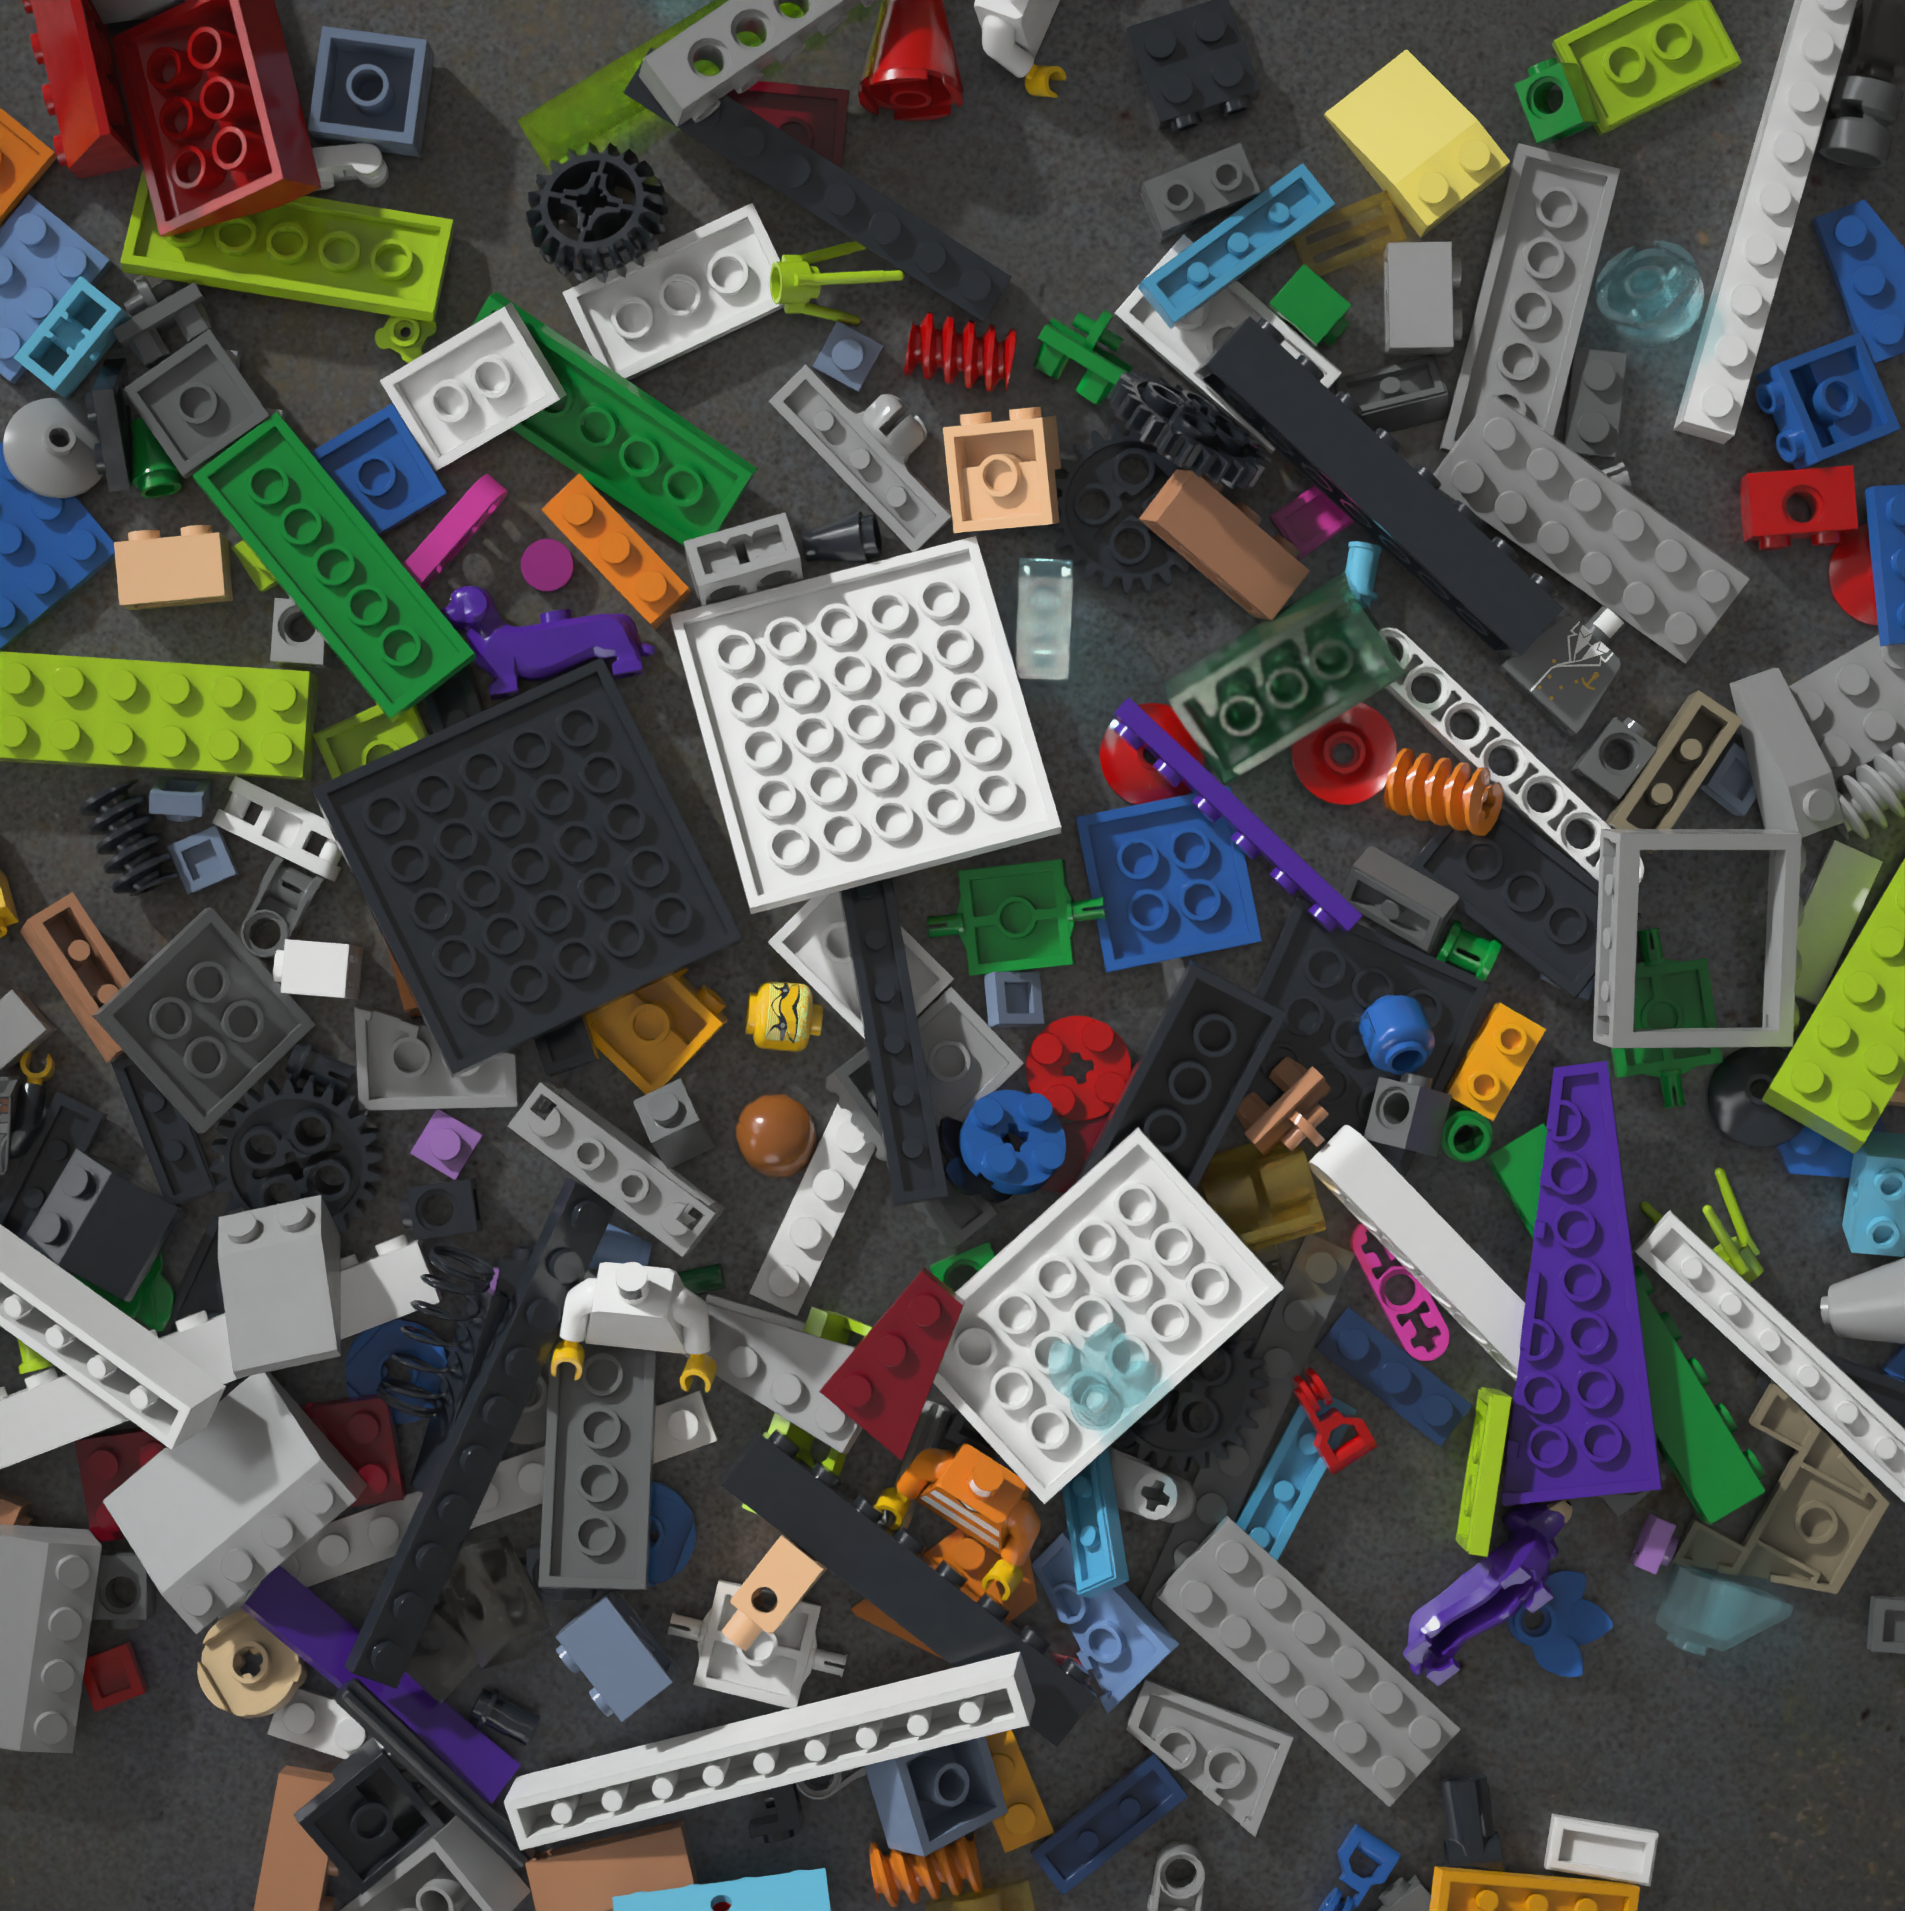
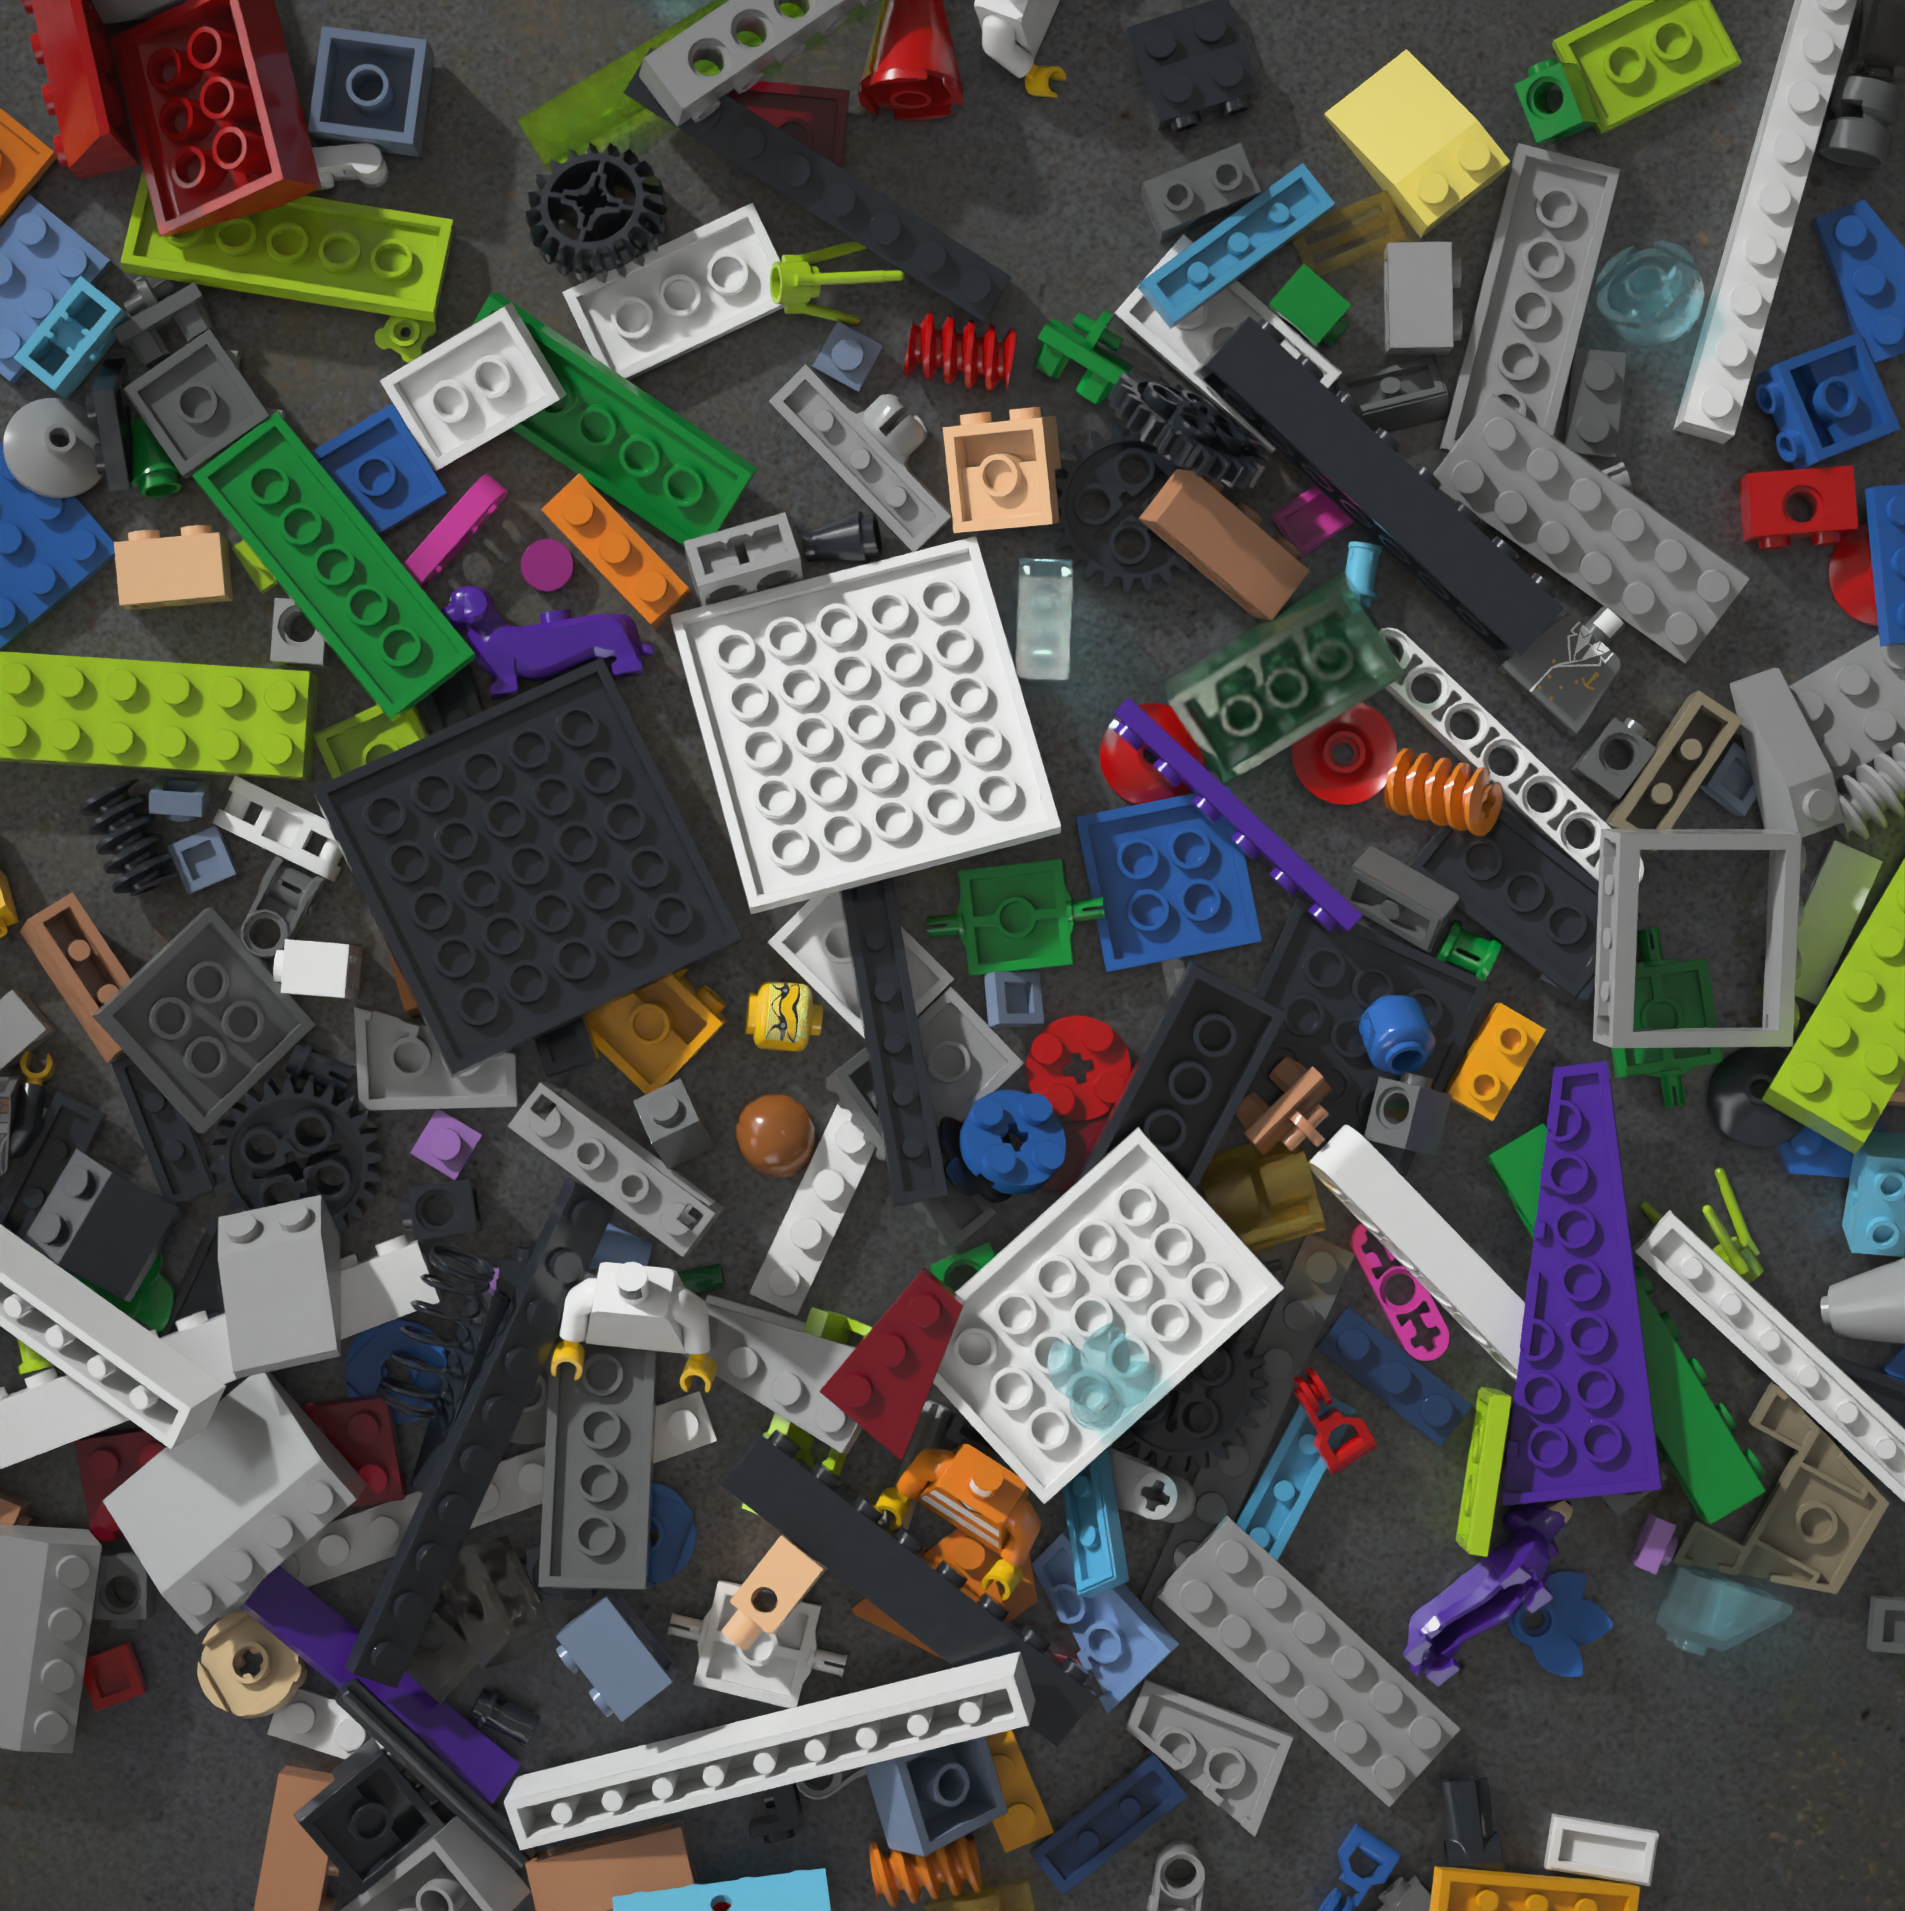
green cone [1441,1107,1493,1162] -> none

